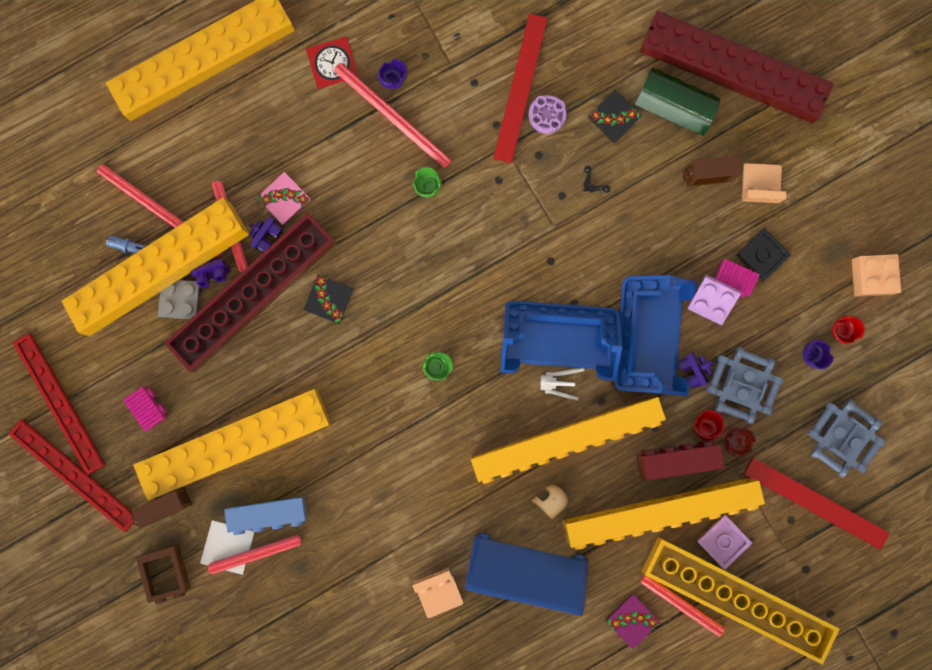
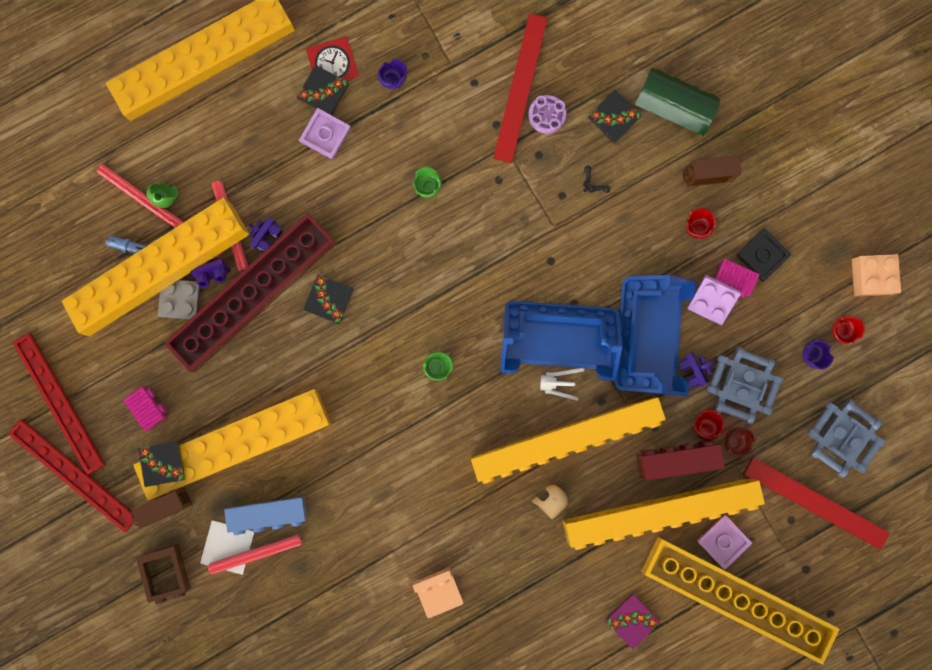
bright pink tile [257,172,311,226] -> none
coral axle [334,63,451,168] -> none
blue windscreen [465,532,589,615] -> none
dark red piece [639,10,834,124] -> none
coral axle [640,575,725,637] -> none
light nougat bracket [742,163,786,203] -> none
none -> black tile [138,441,185,487]
none -> bright green hair [146,182,179,208]
none -> black tile [297,65,349,115]
none -> lavender plate [299,108,351,160]
none -> red hair [686,208,716,239]

